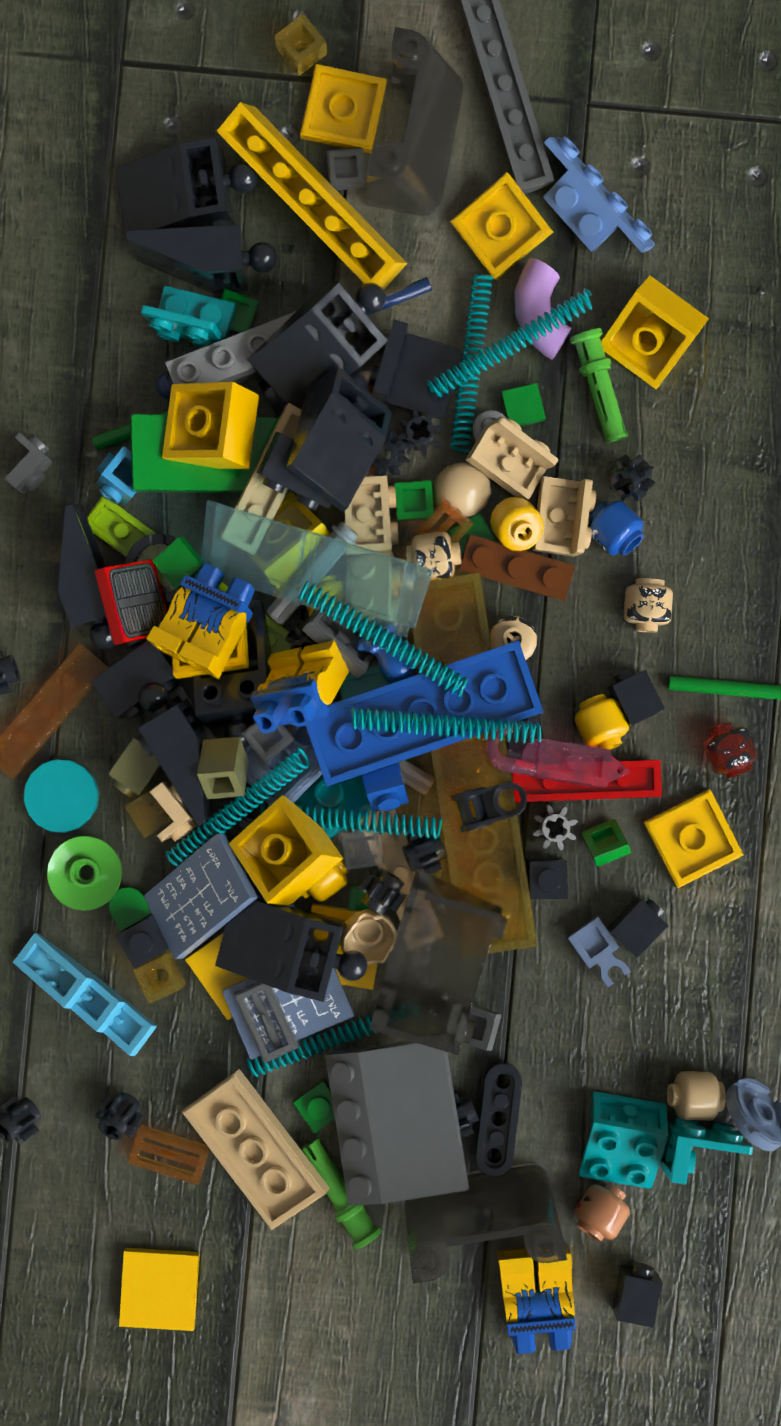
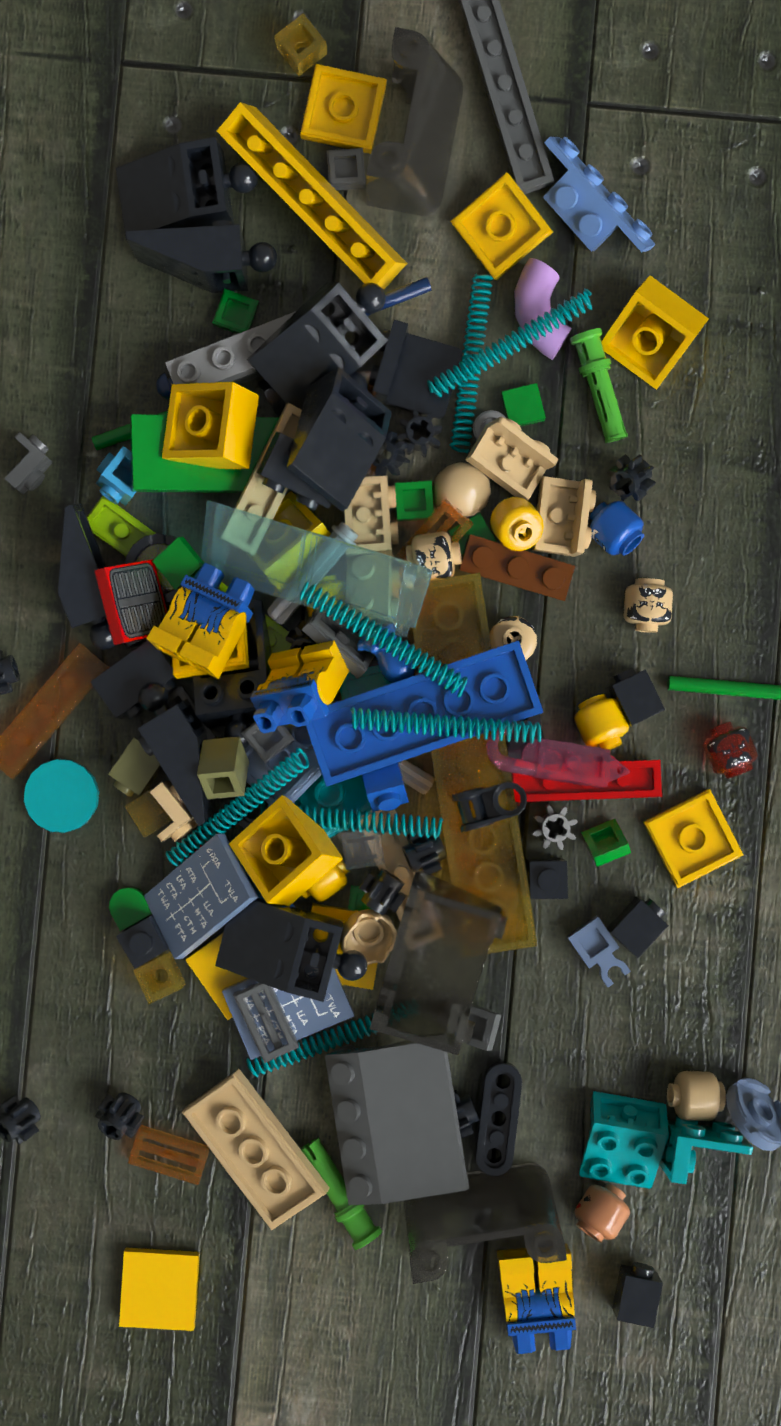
medium azure slope [13,933,157,1056] -> none
bright green dish [47,836,122,911] -> none
teal bracket [141,286,237,348] -> none
green plate [293,1079,335,1133] -> none

